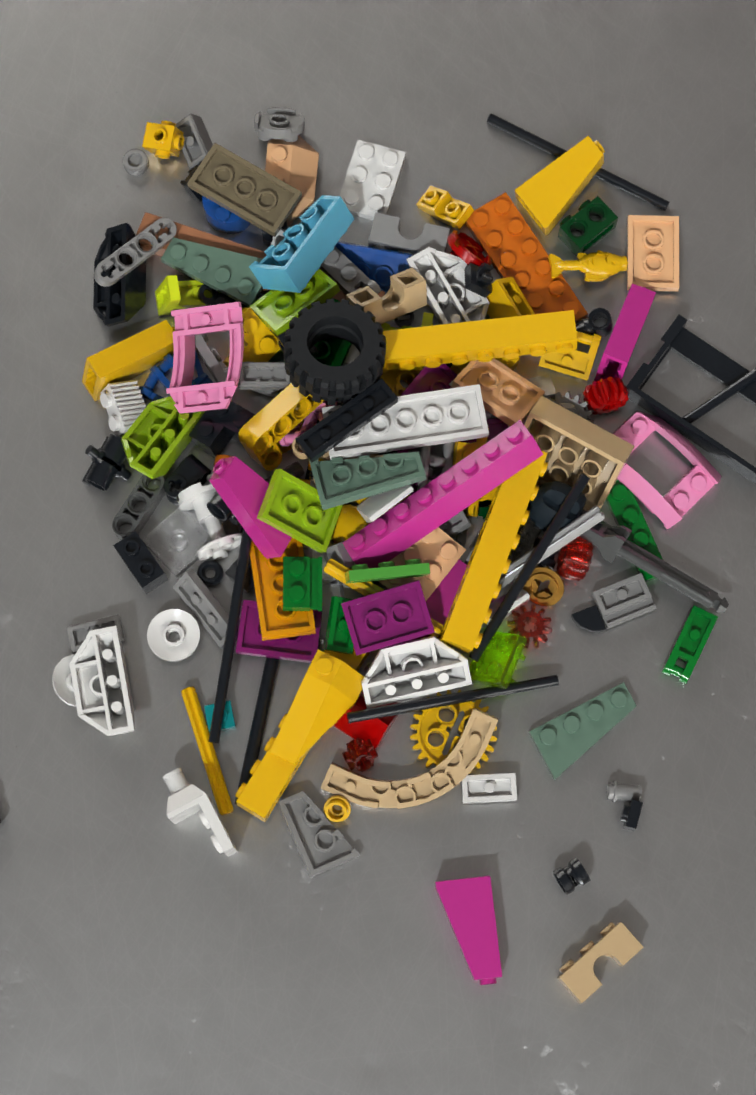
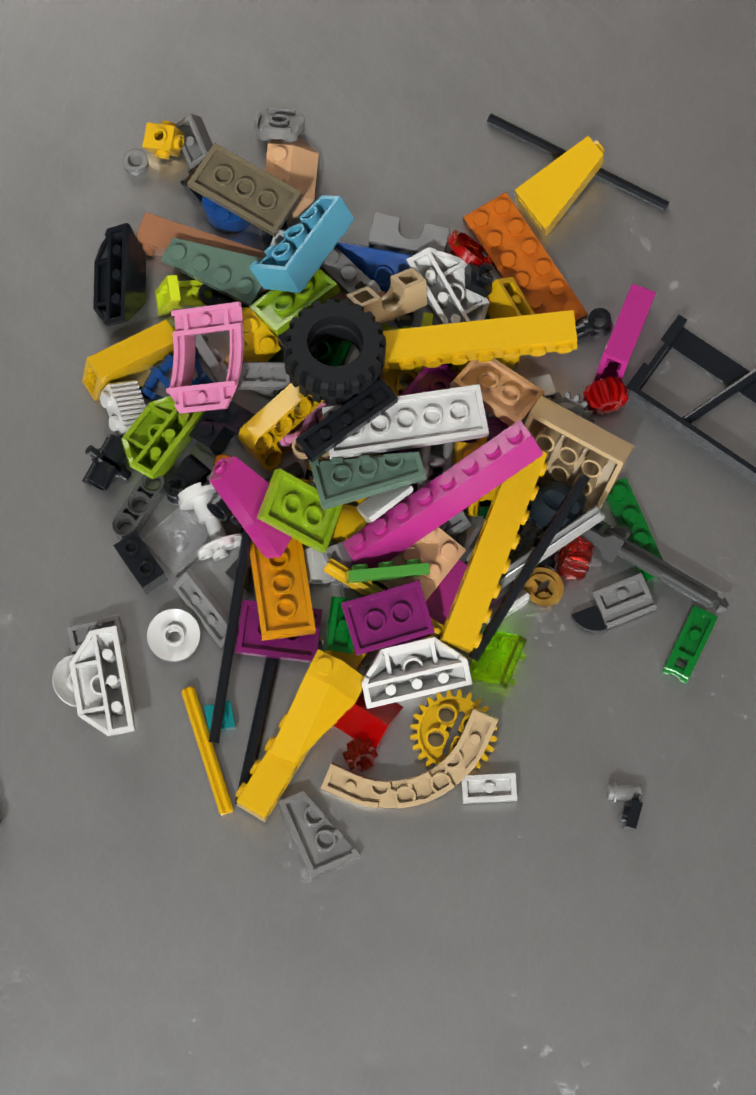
light grey beam [94,218,177,287] -> none
white plate [162,768,238,857] -> none
black plate [197,560,224,587] -> none
green plate [283,557,322,611] -> none
yellow plate [324,795,351,822] -> none
white plate [340,139,406,221] -> none
black piece [347,675,559,723] -> none
yellow slope [416,185,474,230] -> none
dark pink slope [435,876,502,985] -> none
clear red gear [507,604,552,650] -> none
sand green wing [529,682,637,780] -> none
yellow plate [538,331,601,381] -> none
yellow animal [548,250,628,282] -> none
black wheel [553,858,590,895] -> none
dark green brick [558,196,618,257] -> none
tan arch [558,922,643,1004] -> none
bright pink wedge [612,411,722,529] -> none
light nougat plate [627,215,679,292] -> none

